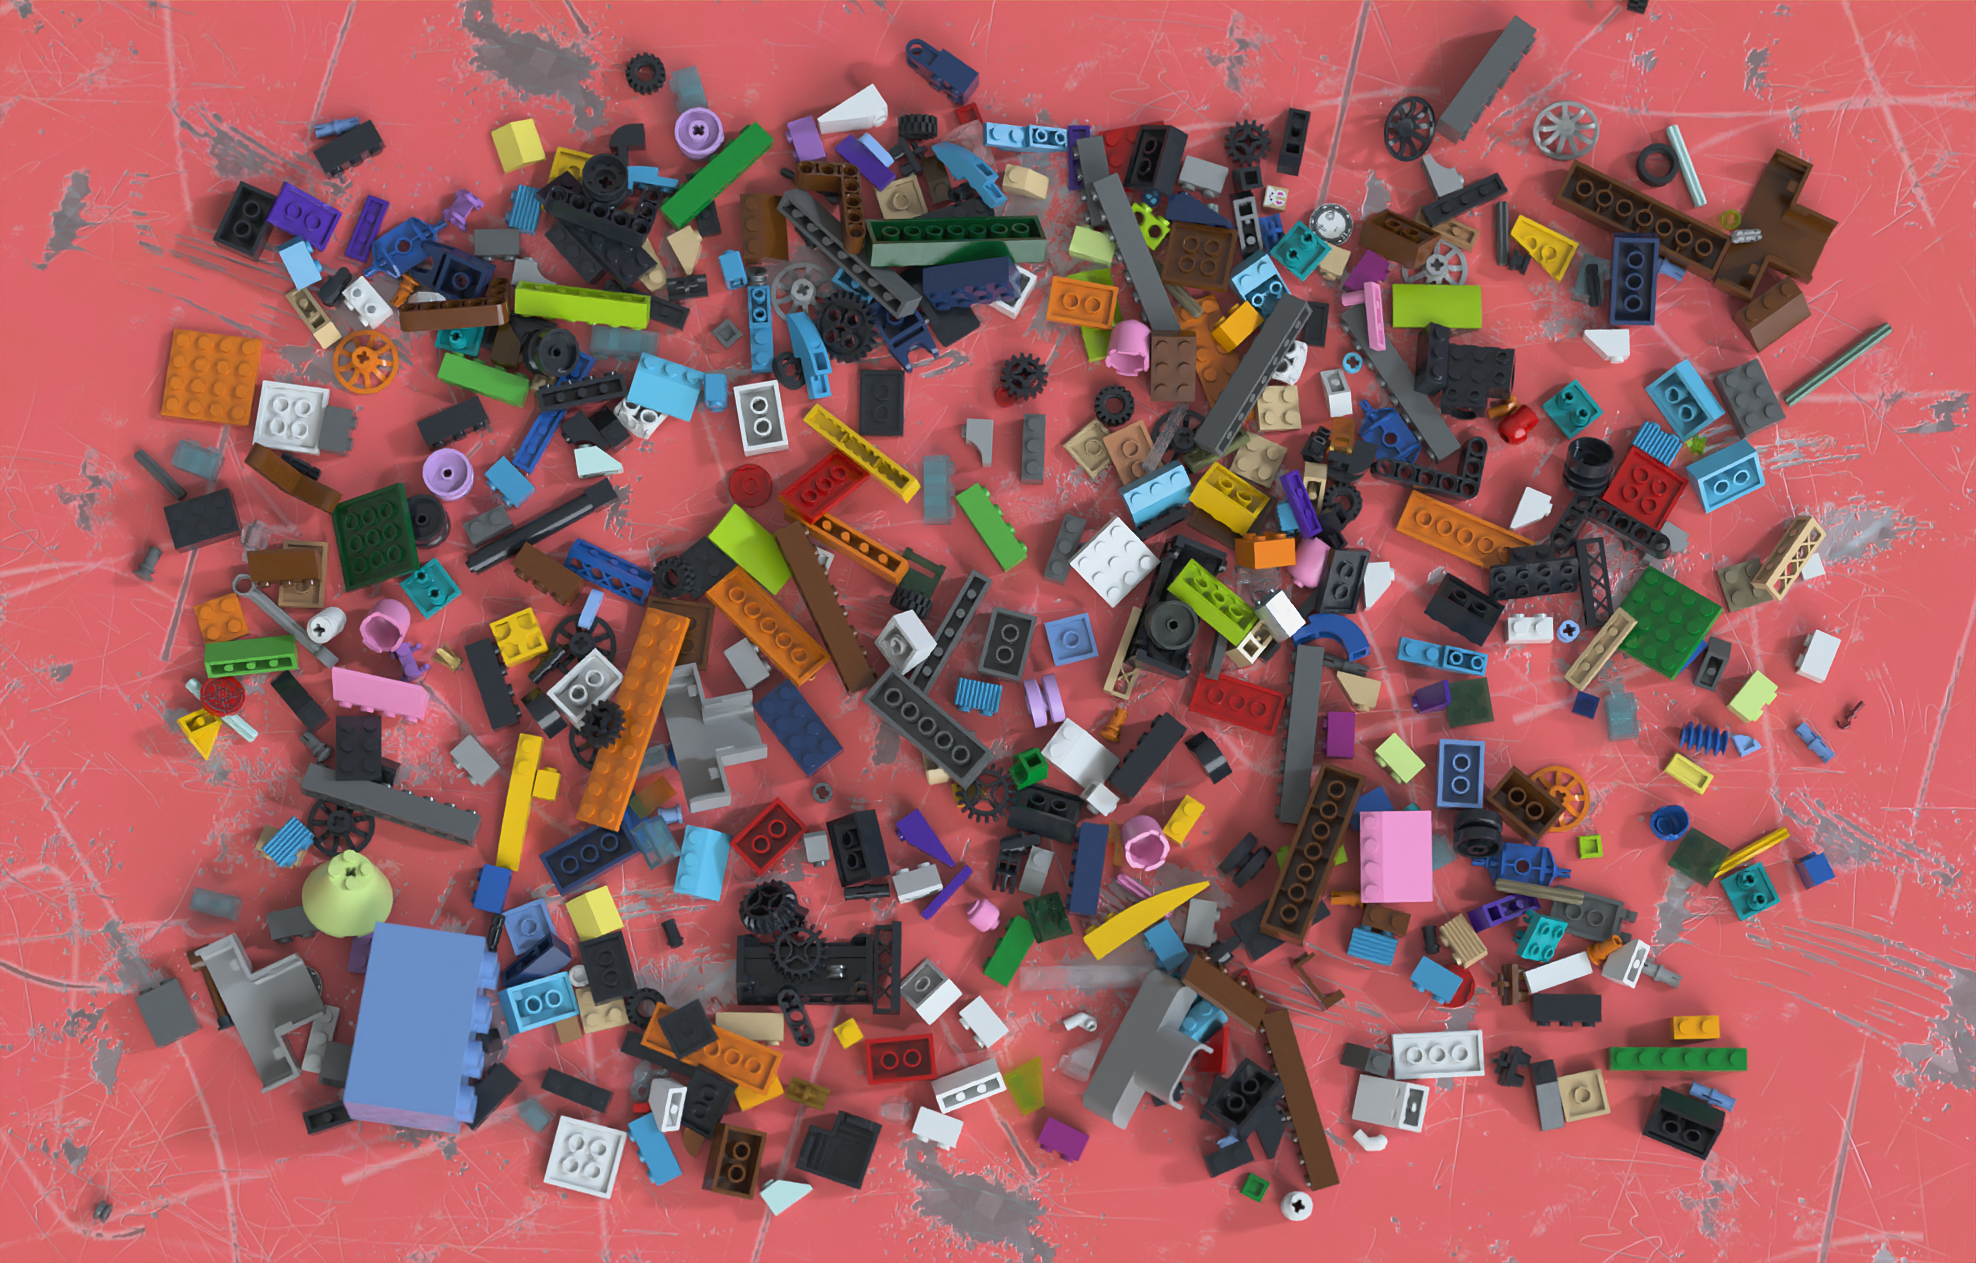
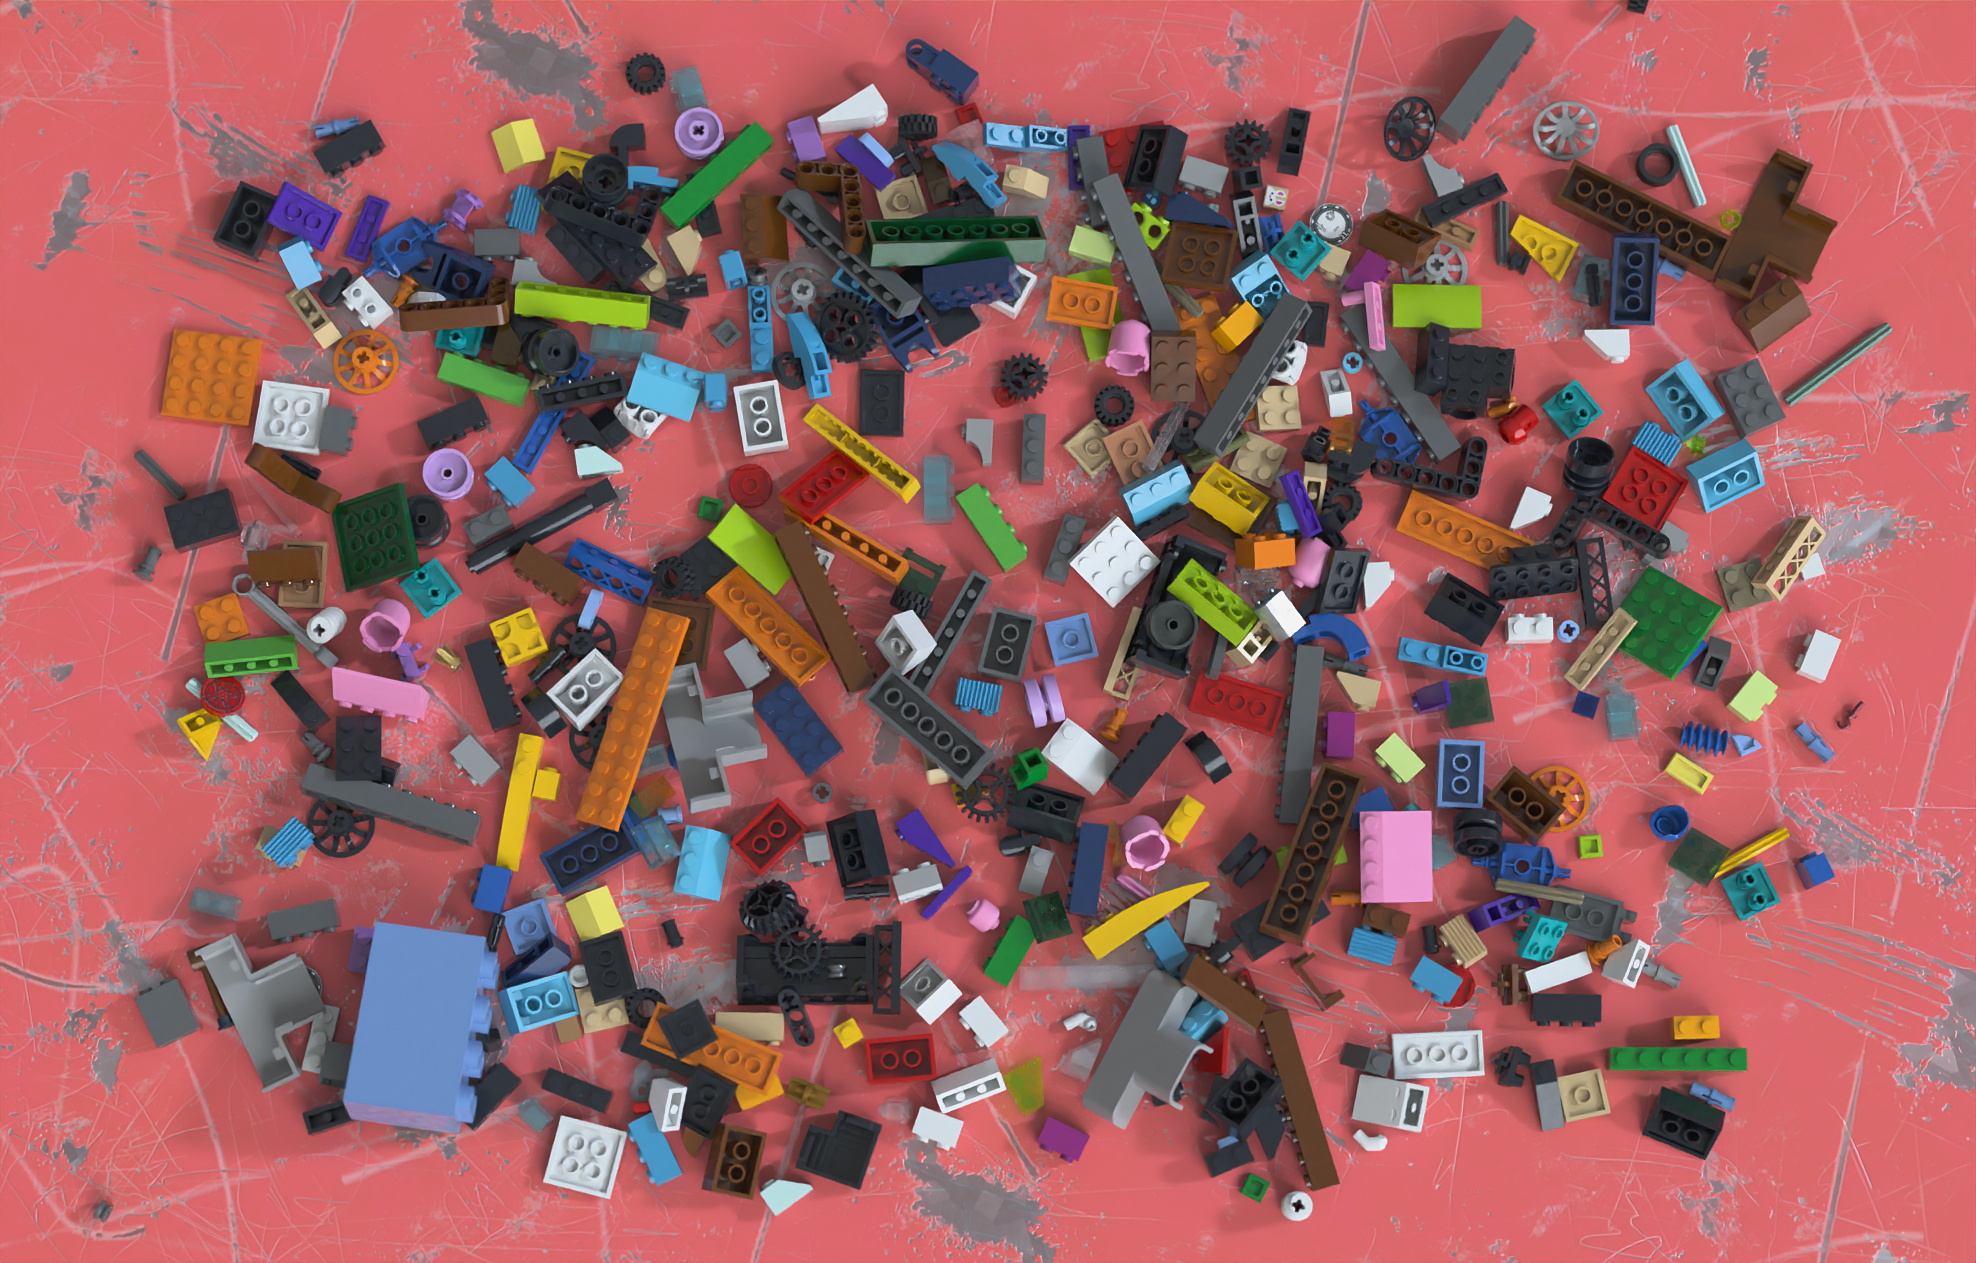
clear light blue brick [170,438,225,483] -> none
yellowish green cone [302,850,393,938] -> none
black gear [580,699,627,749] -> none
black arm [992,851,1022,895] -> none
white brick [1079,779,1119,816] -> none
light grey axle [1730,229,1762,243] -> none
none -> green tile [697,495,724,523]

